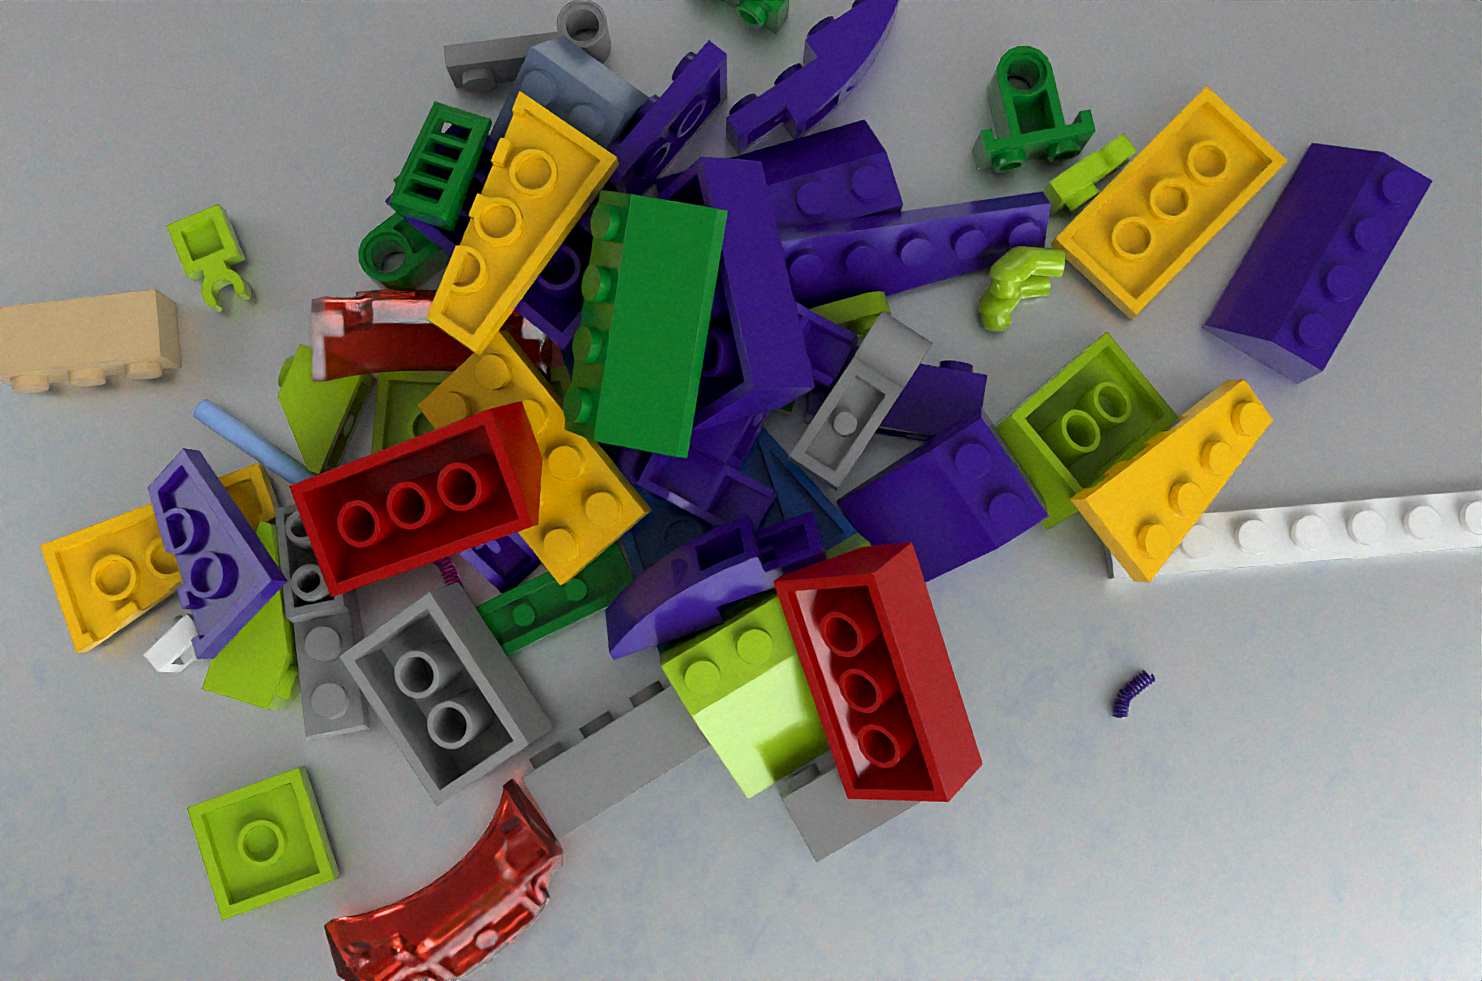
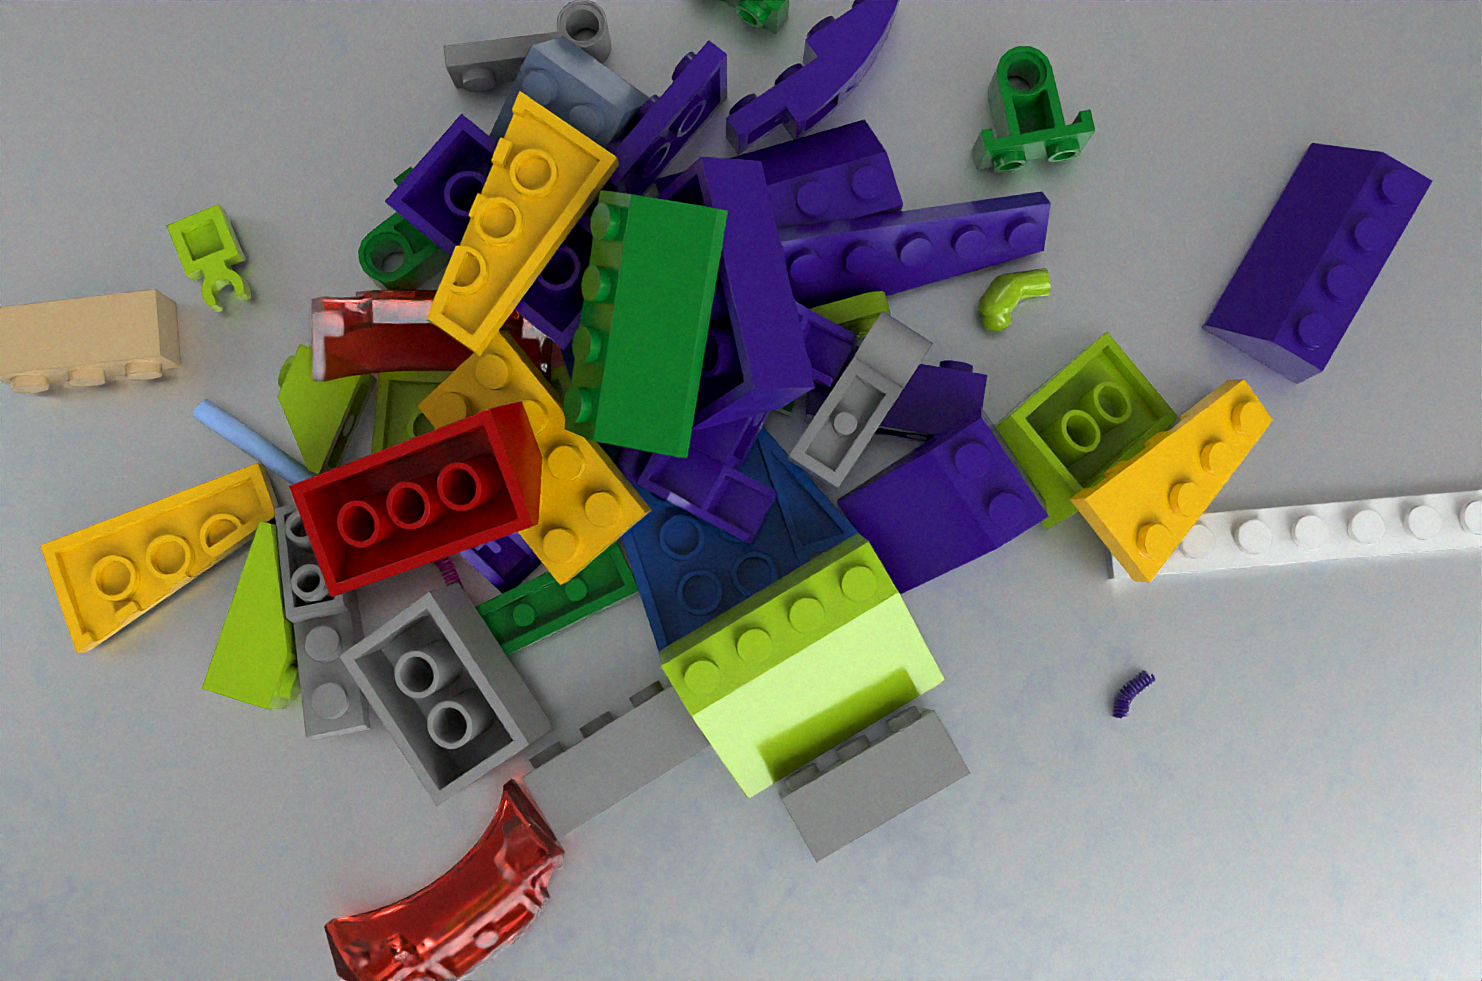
white plate [143,614,198,673] -> none
wing [147,448,288,659] -> none
lime plate [187,766,341,921] -> none
green slope [389,101,492,232] -> none
dark purple slope [605,511,828,660] -> none
red slope [773,542,983,802] -> none
lime arm [989,246,1065,300] -> none
lime plate [1043,133,1137,217] -> none
yellow plate [1051,86,1288,320] -> none

